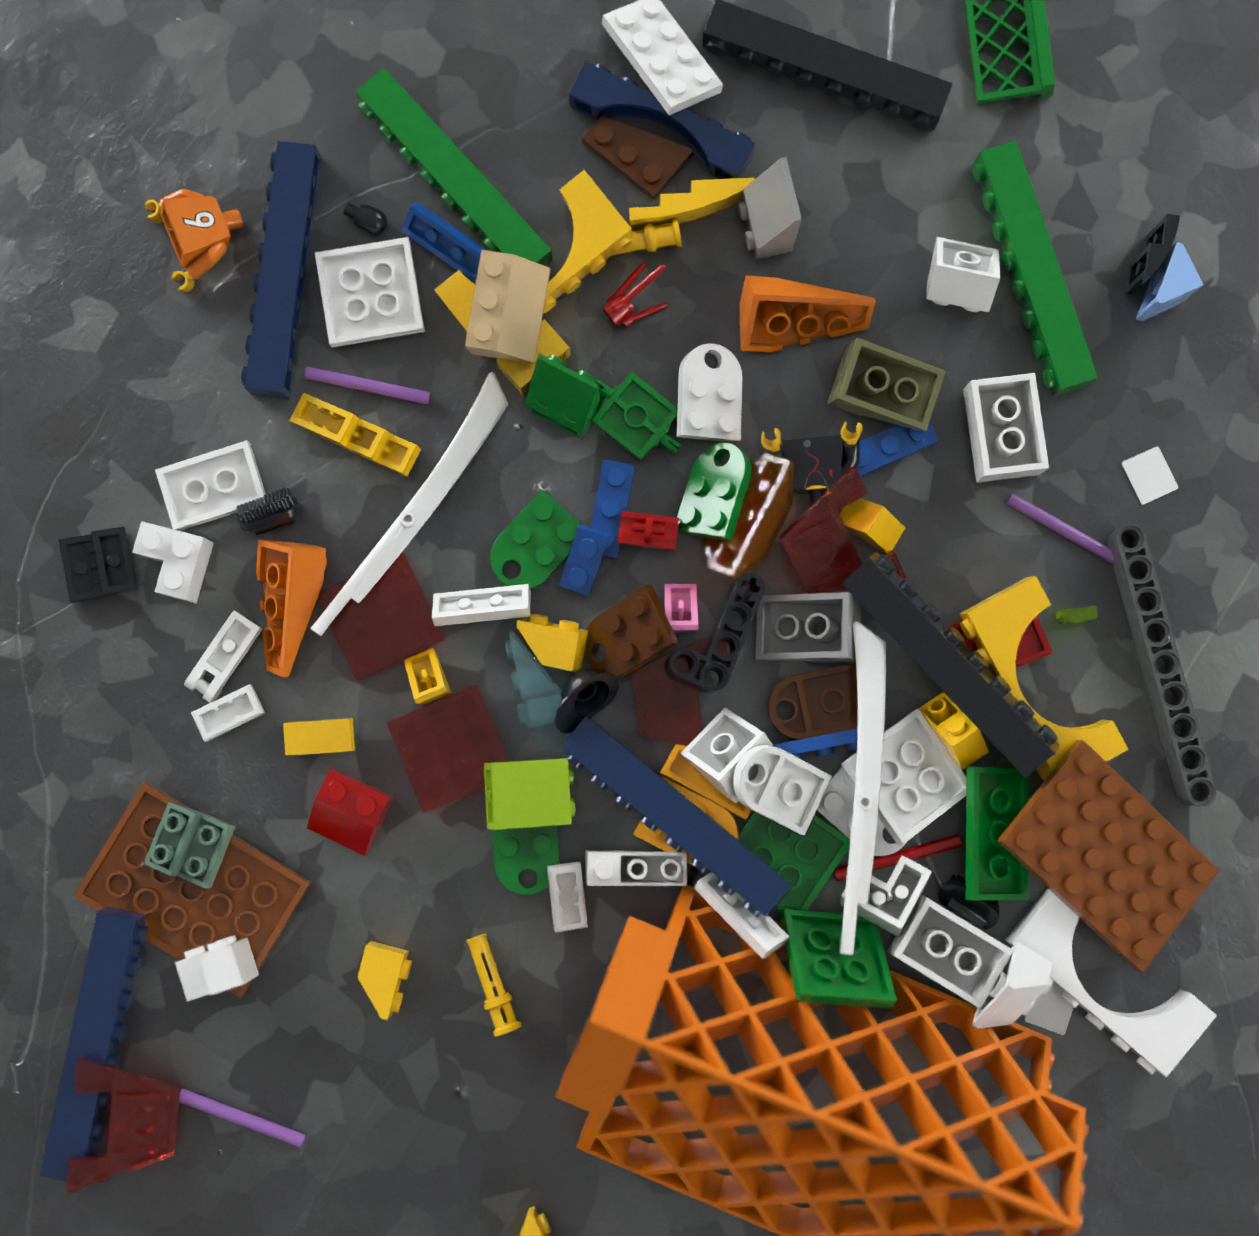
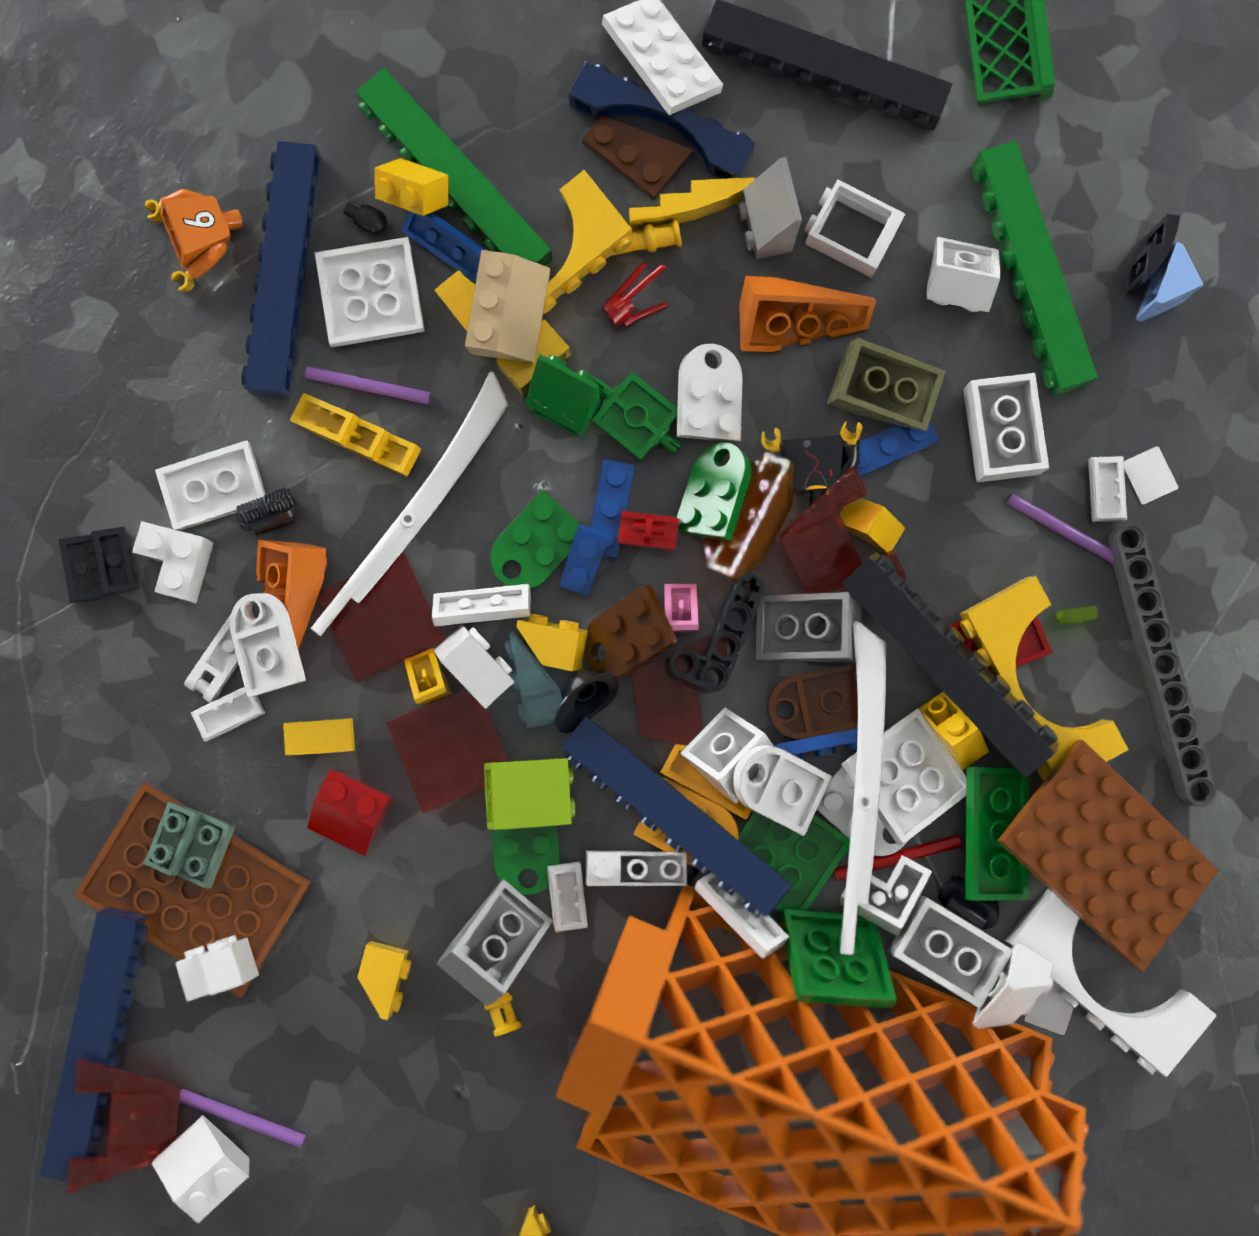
none -> white slope [152,1115,249,1223]
none -> white plate [230,593,306,698]
none -> yellow brick [374,158,448,216]
none -> white brick [434,624,514,709]
none -> light grey slope [436,879,553,1006]
none -> white window [804,179,905,278]
none -> white plate [1088,456,1127,522]

